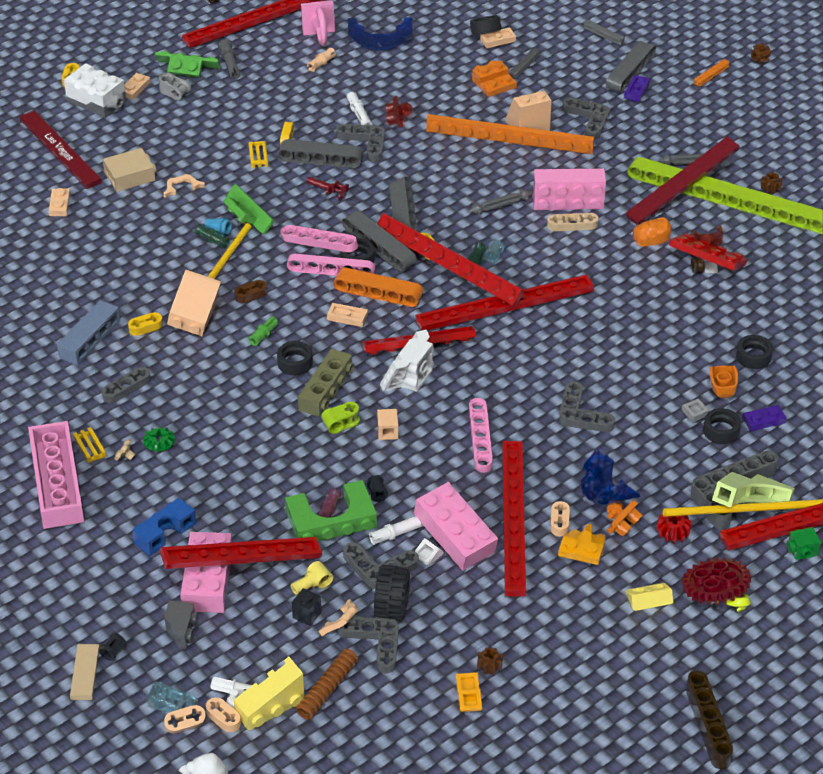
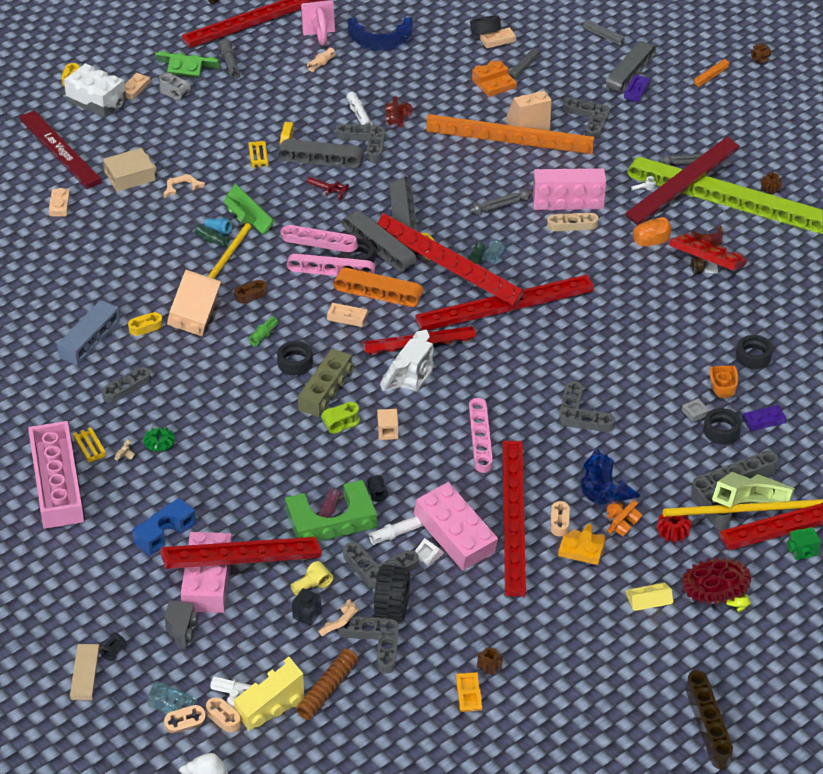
none -> white hand [631,176,656,191]

